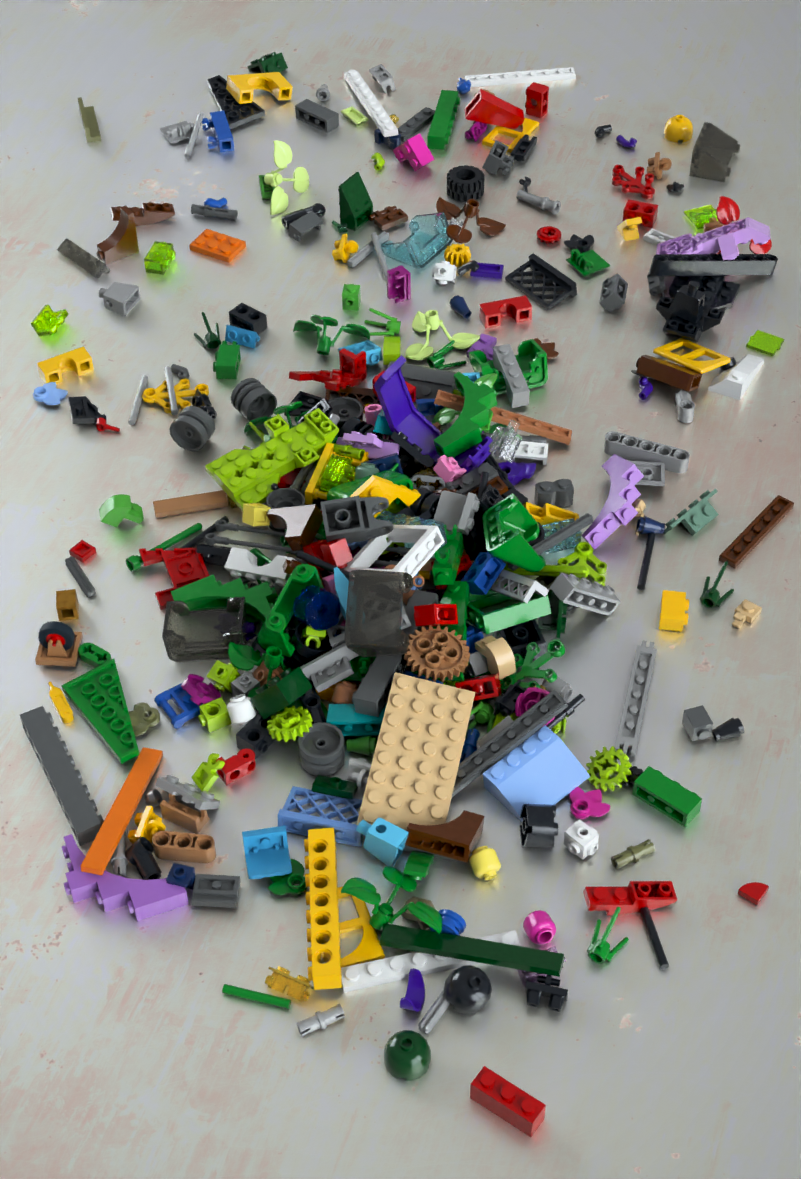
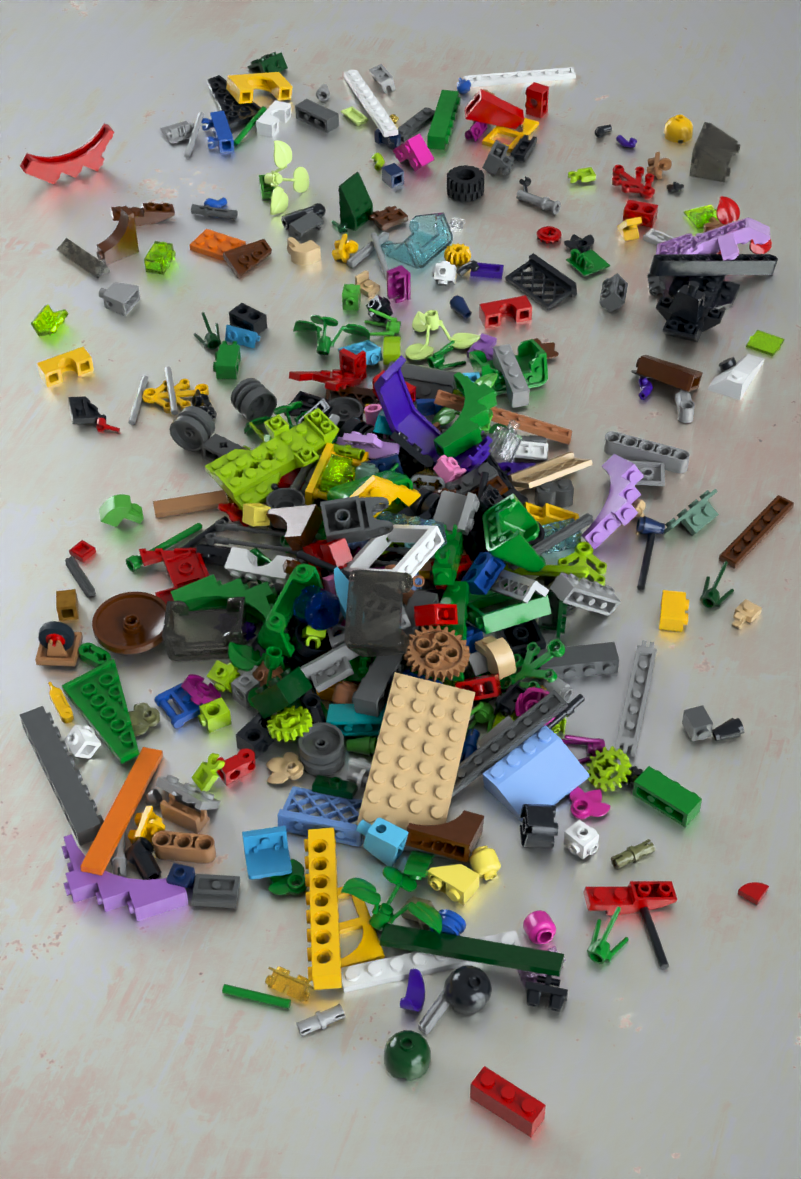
light blue plate [33,382,68,405] -> none
olive fence [78,97,101,143] -> none
dark grey arm [171,364,190,380] -> none
white head [227,694,256,726] -> none
reddish brown plant [436,197,506,244] -> none
yellow window [653,338,730,374] -> none
none -> arch [20,123,115,185]
none -> white brick [64,724,101,759]
none -> reddish brown dish [92,592,171,654]
none -> dark grey brick [202,433,243,462]
none -> red plate [218,502,249,527]
none -> reddish brown wing [223,239,272,278]
none -> green bar [234,106,267,146]
none -> white arch [255,100,292,138]
none -> tan plate [266,752,304,784]
none -> tan brick [287,237,321,265]
none -> tan bracket [355,270,380,298]
none -> black brick [366,295,393,323]
none -> dark blue brick [382,163,404,189]
none -> light yellow slope [428,864,479,905]
none -> tan fence [508,452,593,491]
none -> dark grey brick [535,642,619,681]
none -> magenta plant [561,735,605,764]
none -> lime plate [568,167,596,183]

